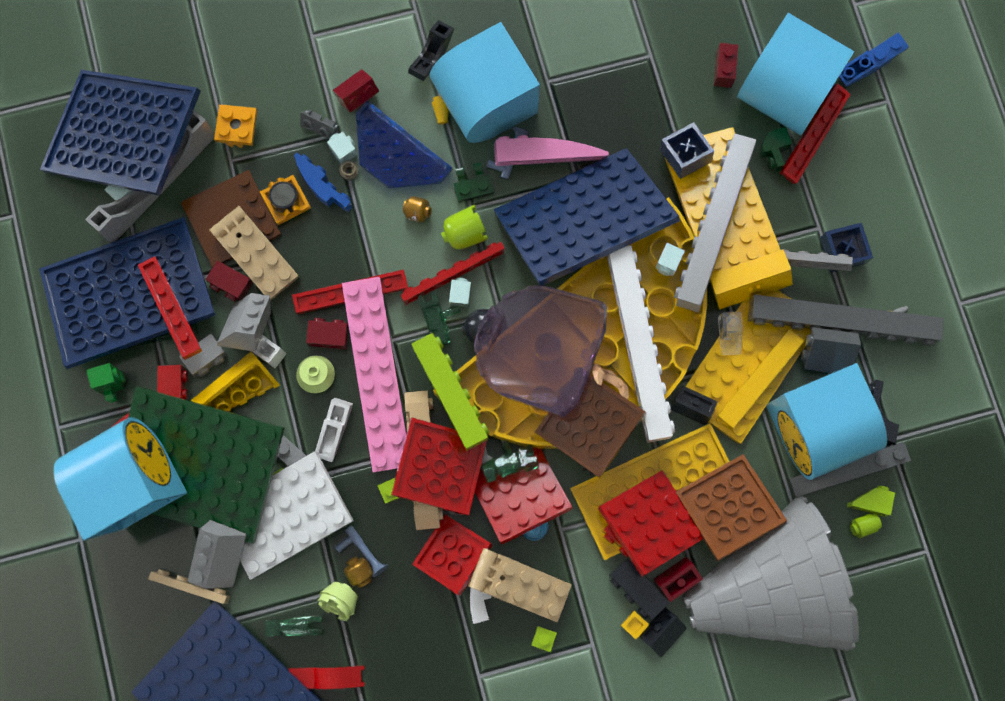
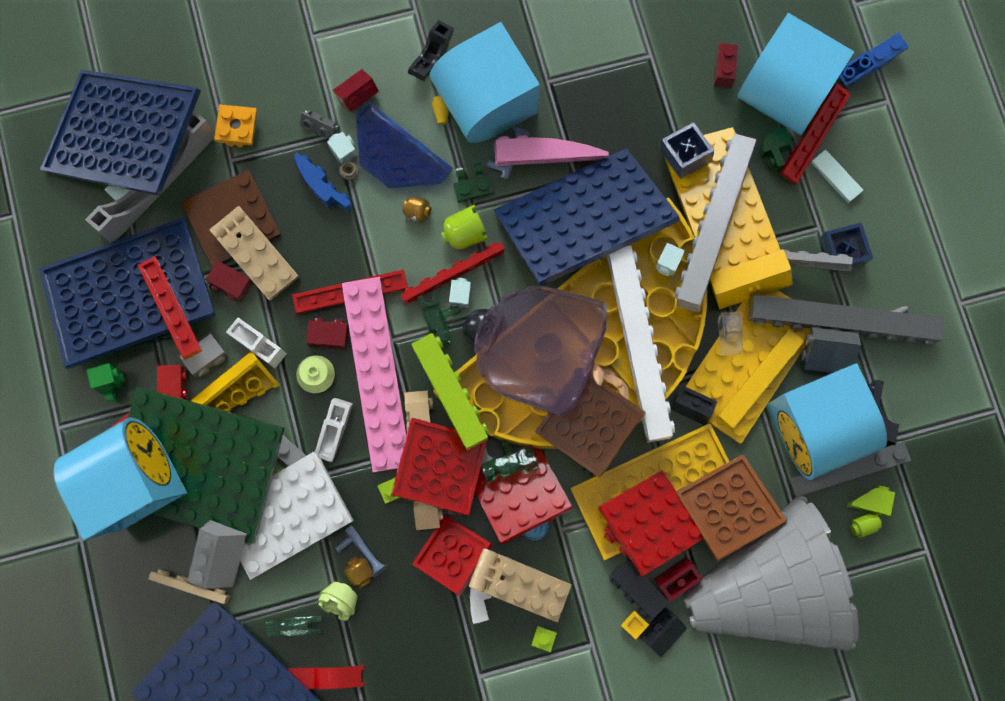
light grey slope [217,293,271,352] -> none
piece [260,175,311,225] -> none
none -> light aqua tile [811,150,863,203]

